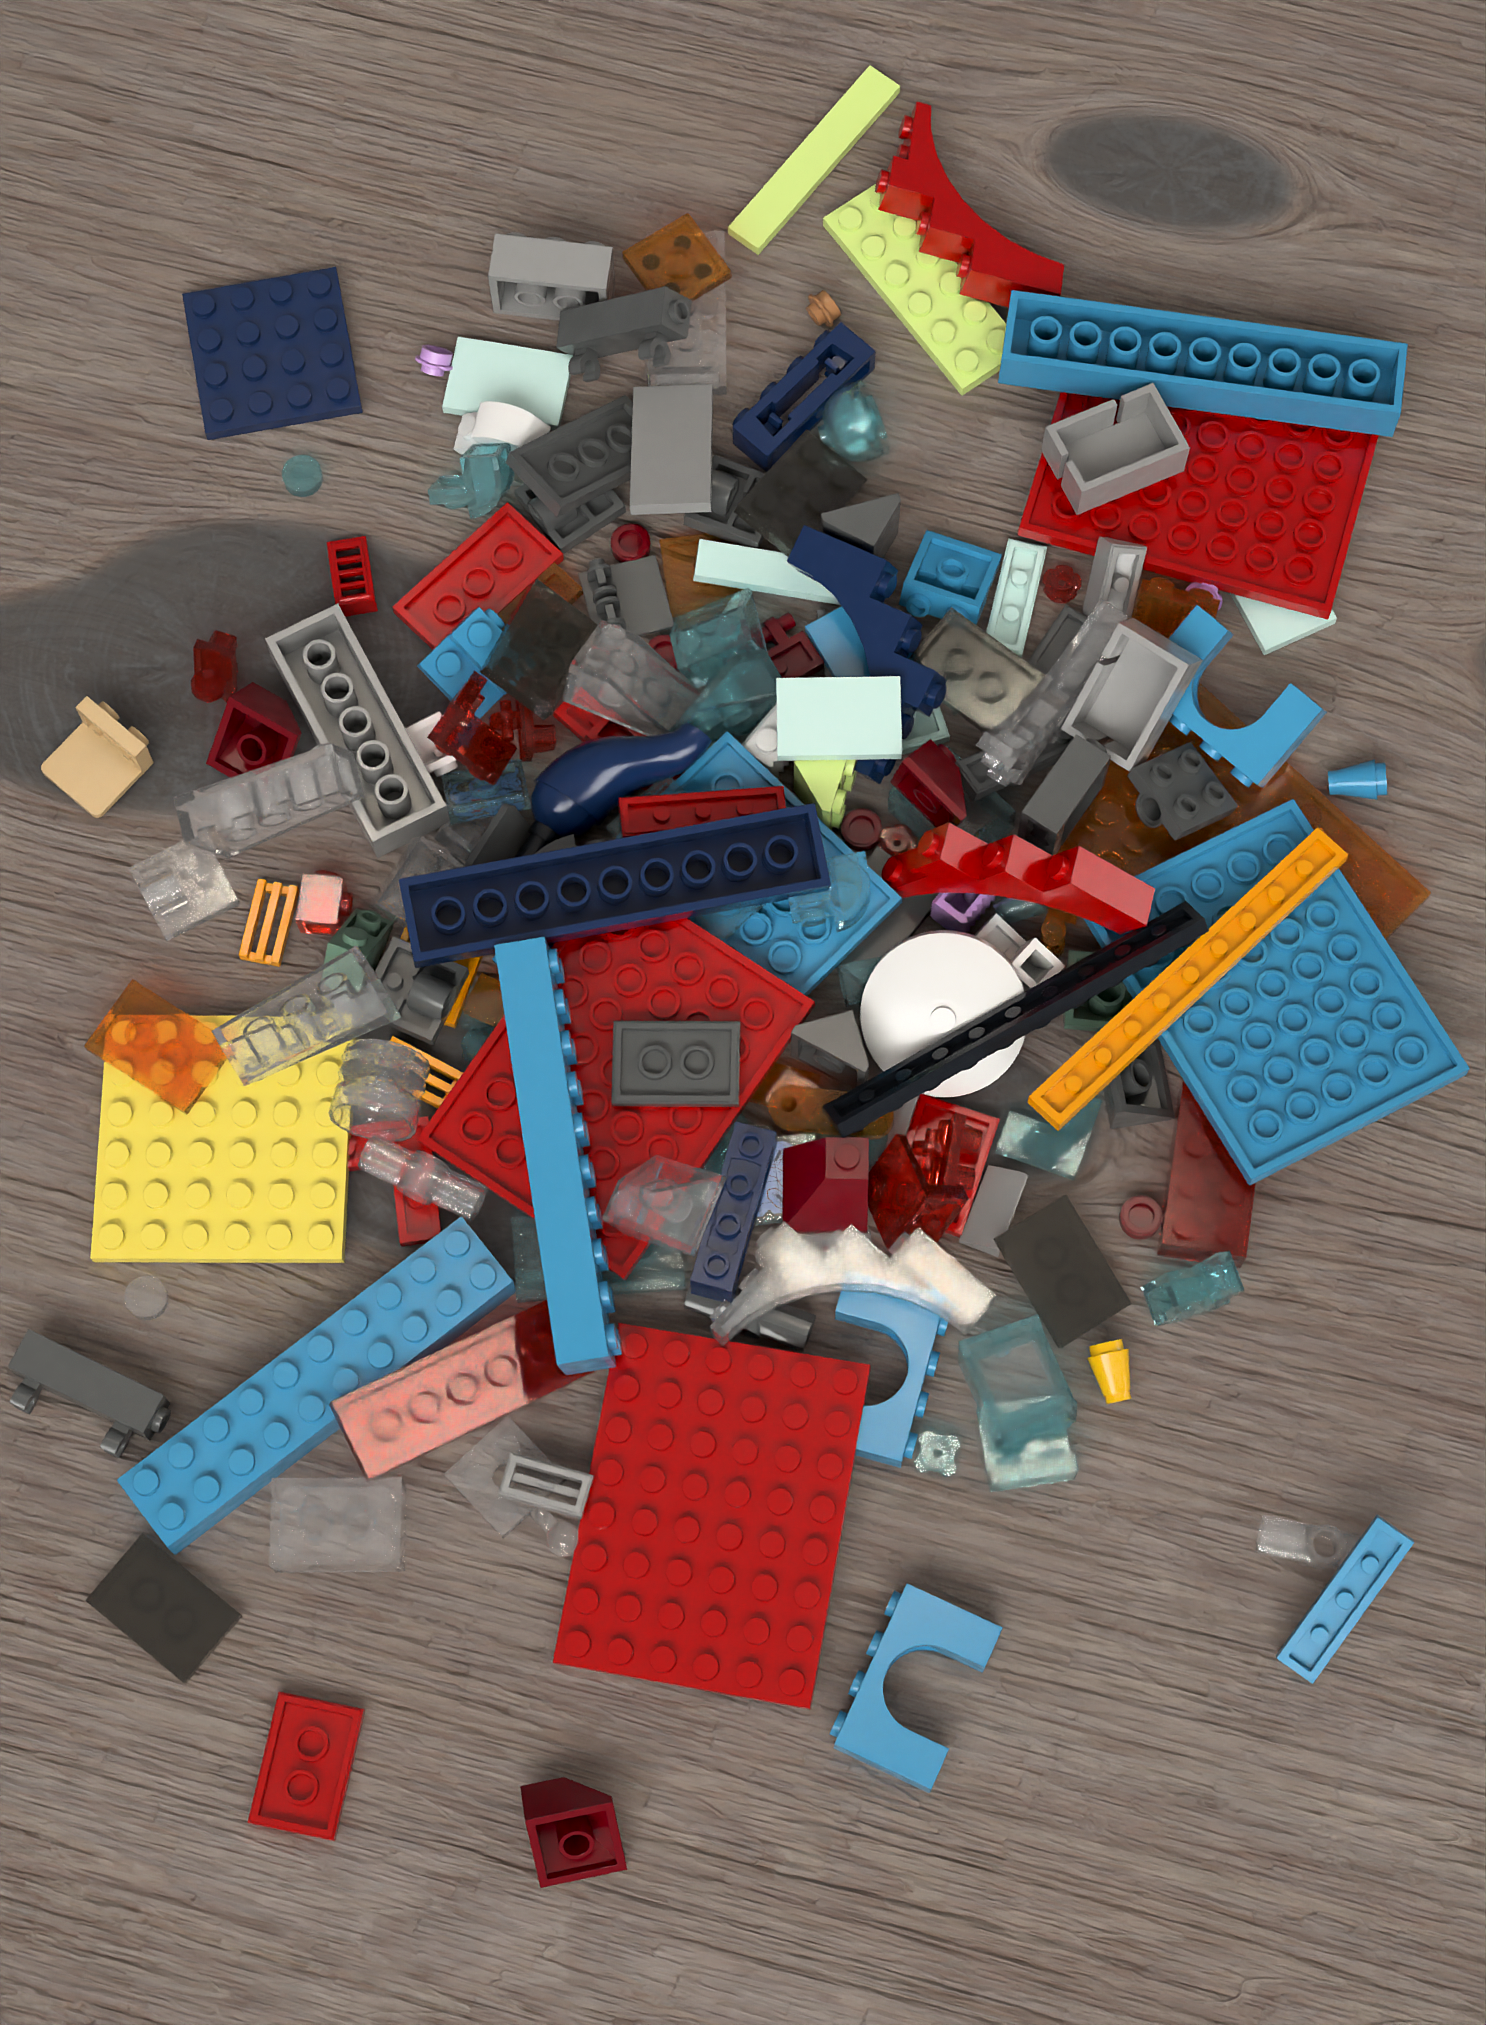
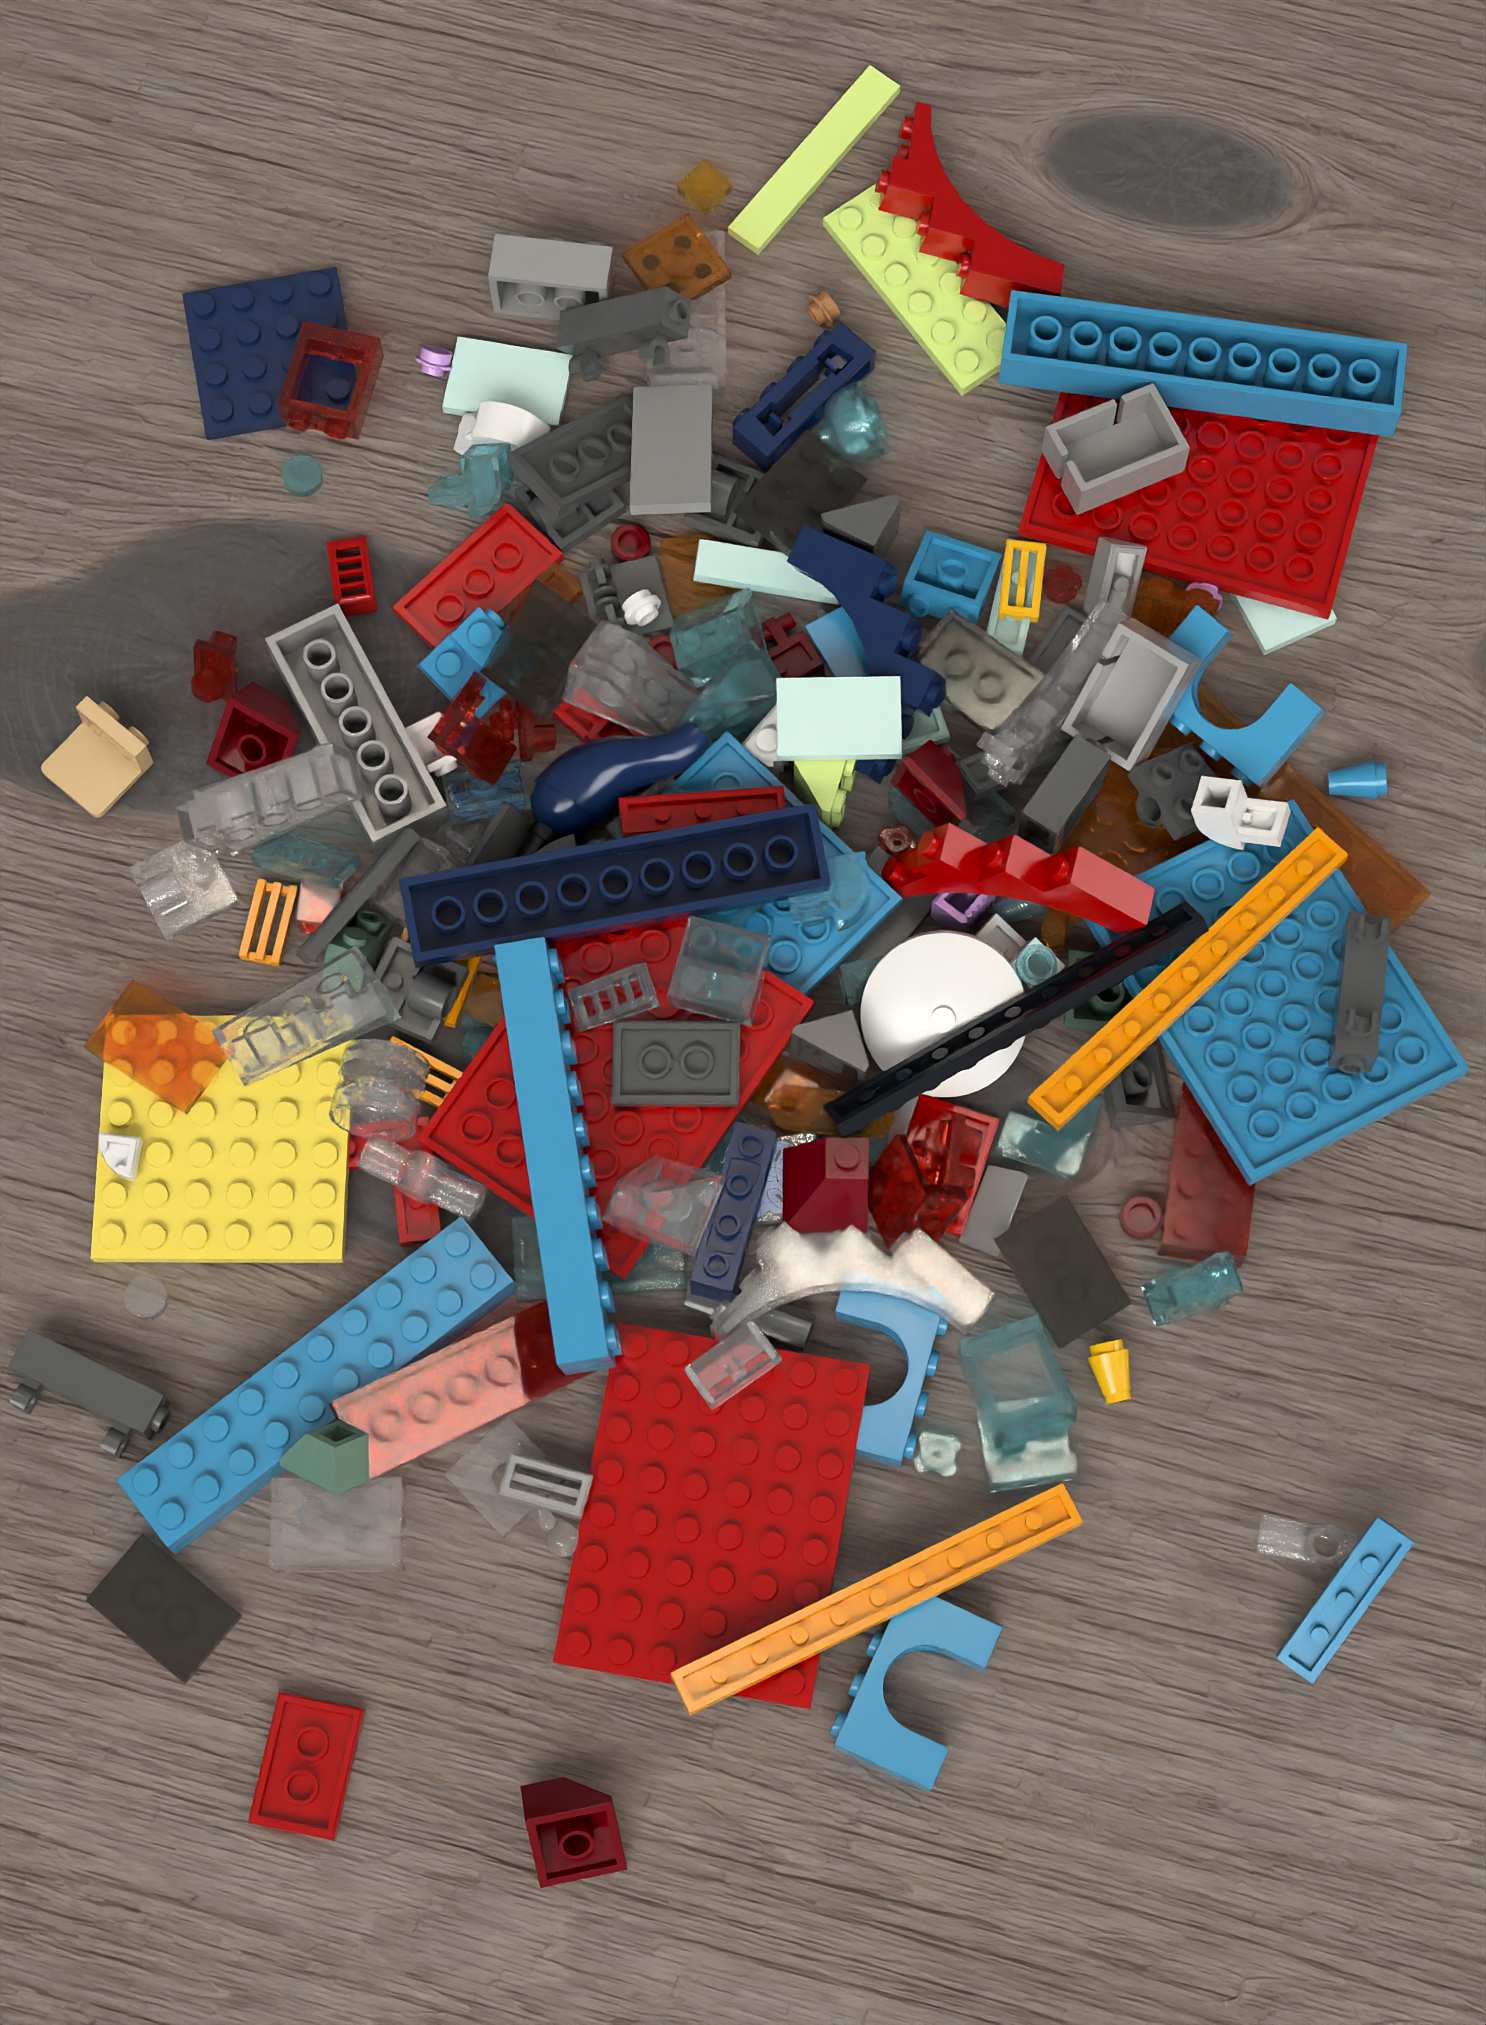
dark red tile [841,808,882,852] -> none
none -> white tile [98,1132,143,1181]
none -> clear light blue tile [249,830,363,889]
none -> clear red window [277,321,384,440]
none -> sand green slope [280,1420,370,1495]
none -> dark grey tile [296,828,421,965]
none -> clear light blue slope [567,961,660,1031]
none -> white plate [622,589,661,626]
none -> clear light blue slope [667,915,772,1027]
none -> light orange plate [670,1483,1083,1716]
none -> clear yellow plate [677,160,732,216]
none -> clear slope [684,1320,782,1410]
none -> yellow tile [998,539,1046,622]
none -> clear light blue plate [1015,944,1058,986]
none -> white brick [1191,776,1291,850]
none -> dark grey brick [1328,911,1391,1074]

